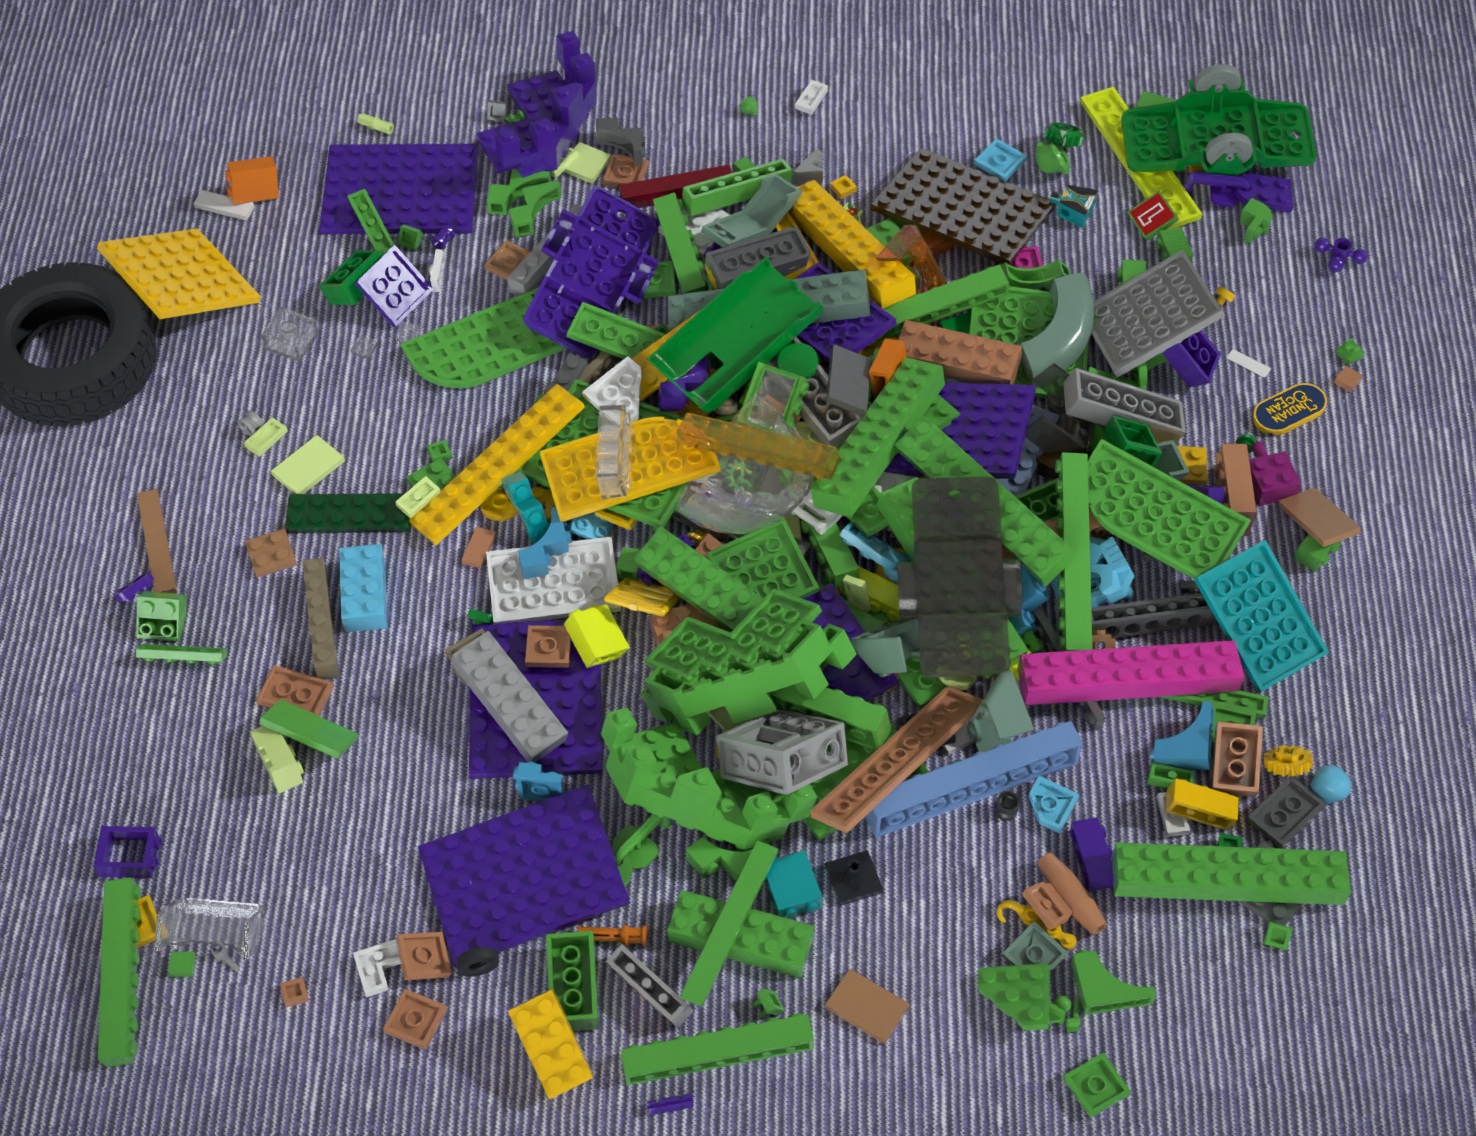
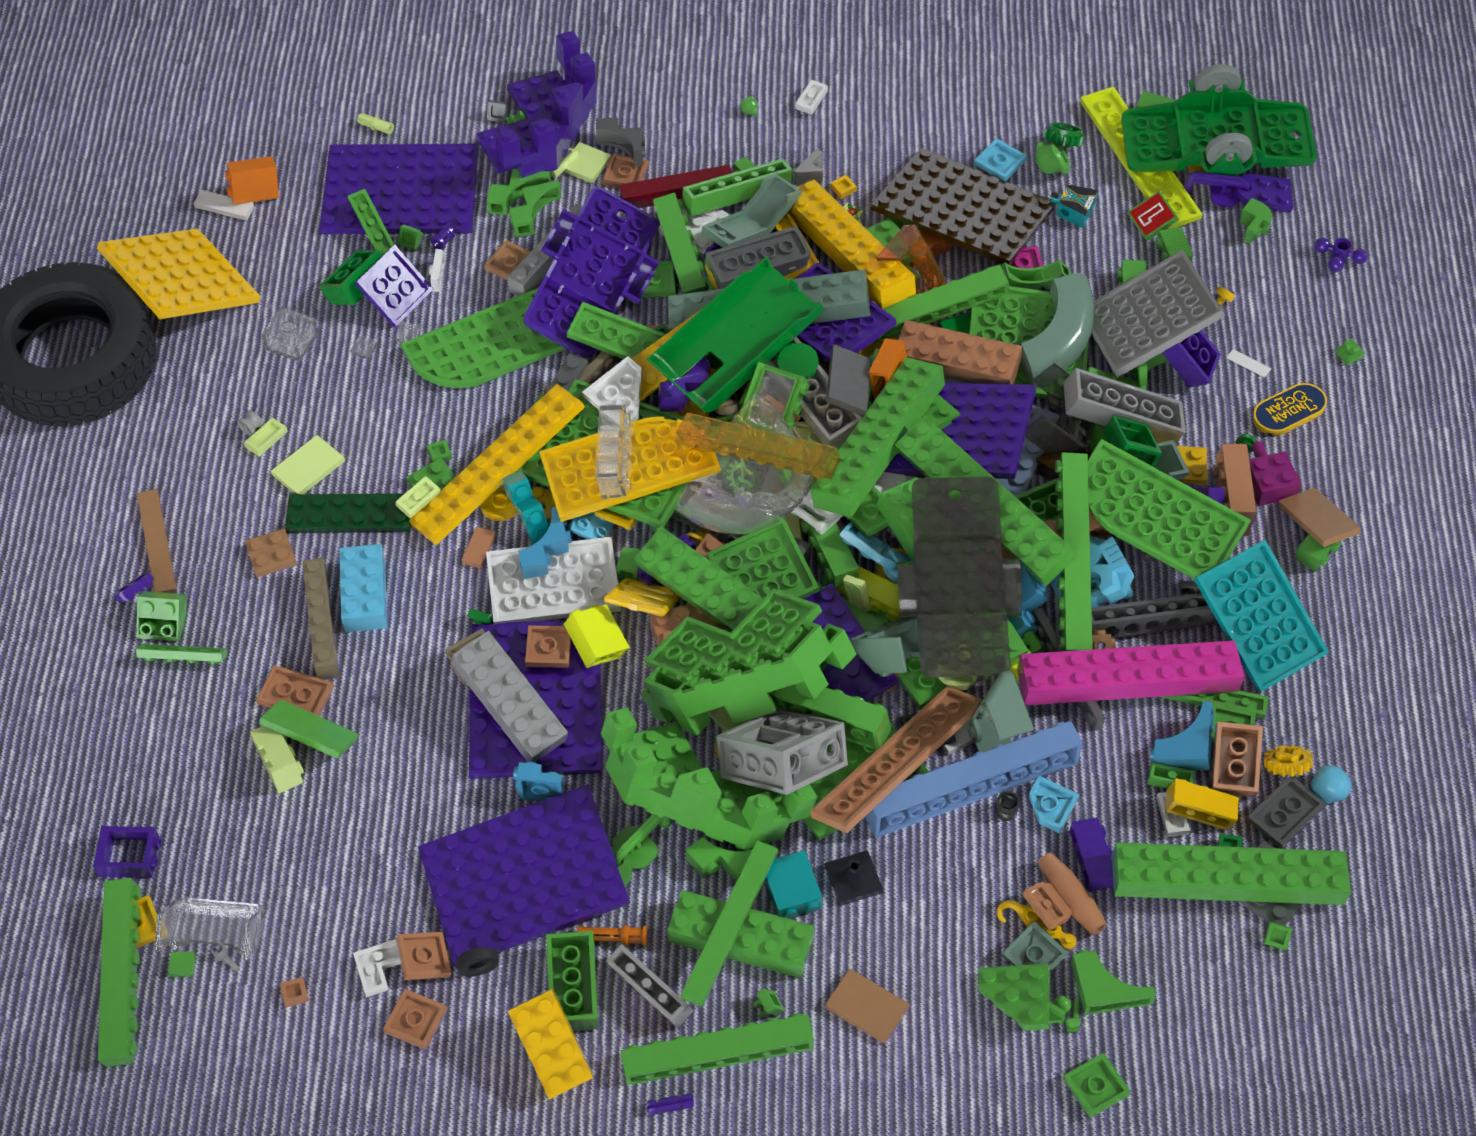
nougat tile [1334,366,1363,392] -> none

